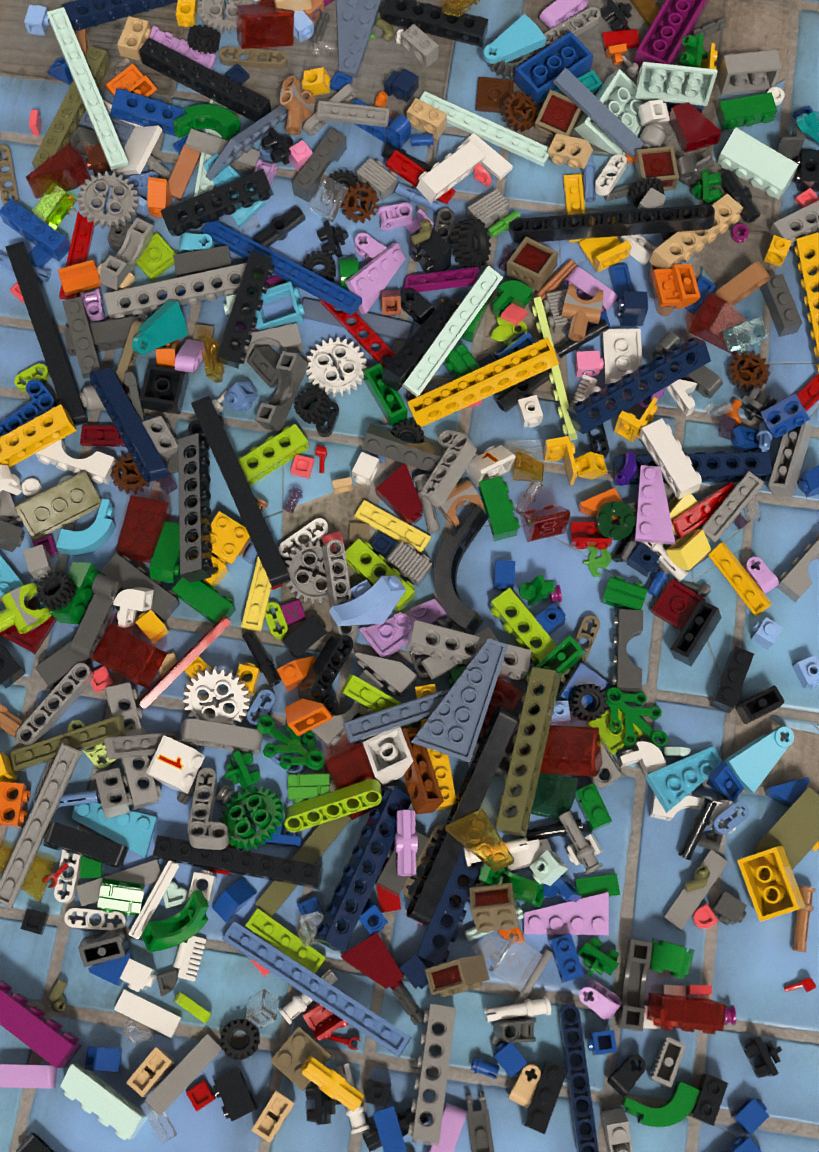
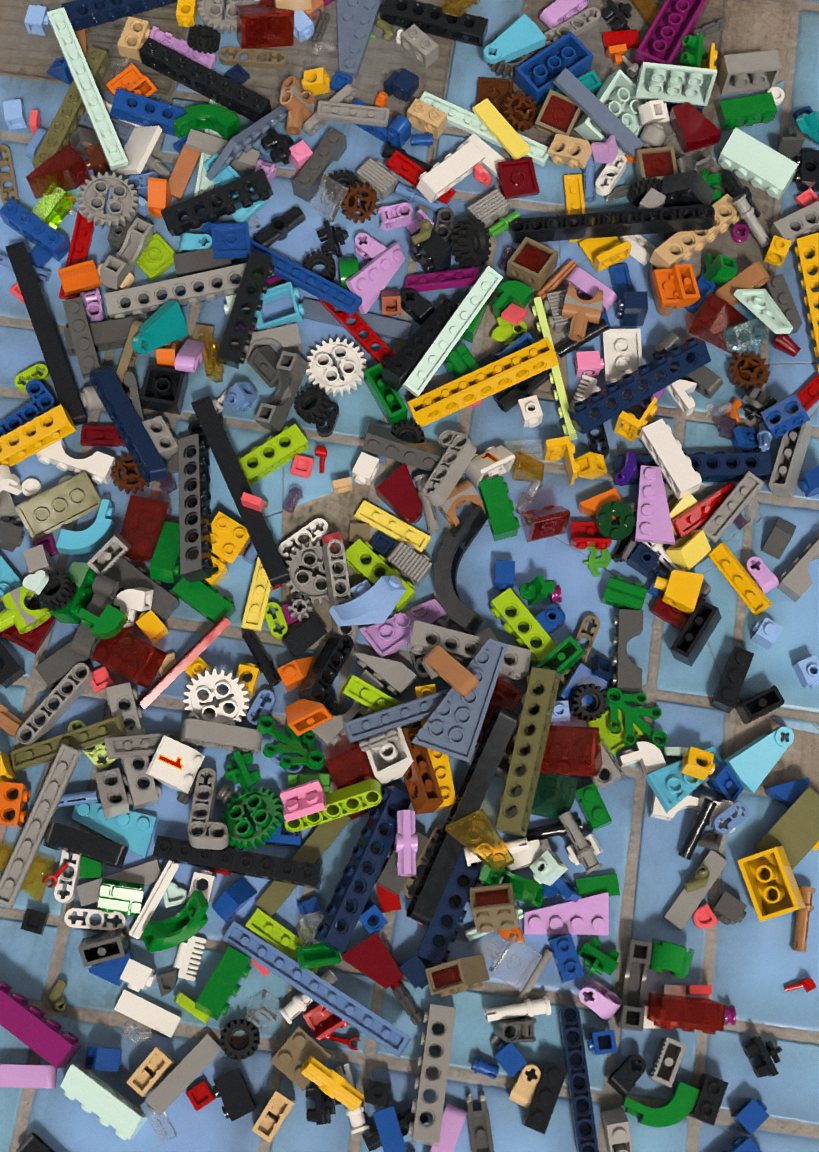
none -> light blue brick [3,99,27,130]
none -> light aqua tile [22,570,49,595]
none -> medium blue beam [26,128,48,159]
none -> green brick [77,604,128,639]
none -> light grey brick [87,533,131,575]
none -> green brick [195,947,252,1021]
none -> blue plate [211,223,251,259]
none -> coral tile [241,492,264,512]
none -> bright pink bracket [280,779,326,822]
none -> light grey gear [288,596,313,622]
none -> green tile [294,943,342,970]
none -> light grey axle [359,729,399,752]
none -> medium nougat beam [422,644,480,698]
none -> light yellow tile [472,98,530,160]
none -> dark red plate [496,158,540,199]
none -> lavender panel [591,135,618,164]
none -> dark blue tile [591,655,613,681]
none -> yellow torso [654,570,704,615]
none -> black brick [660,170,714,207]
none -> yellow brick [680,746,715,781]
none -> green brick [703,253,738,285]
none -> light grey pin [730,193,771,248]
none -> light aqua wing [734,289,793,334]
none -> dark grey slope [761,517,796,559]
none -> dark red cone [771,334,801,357]

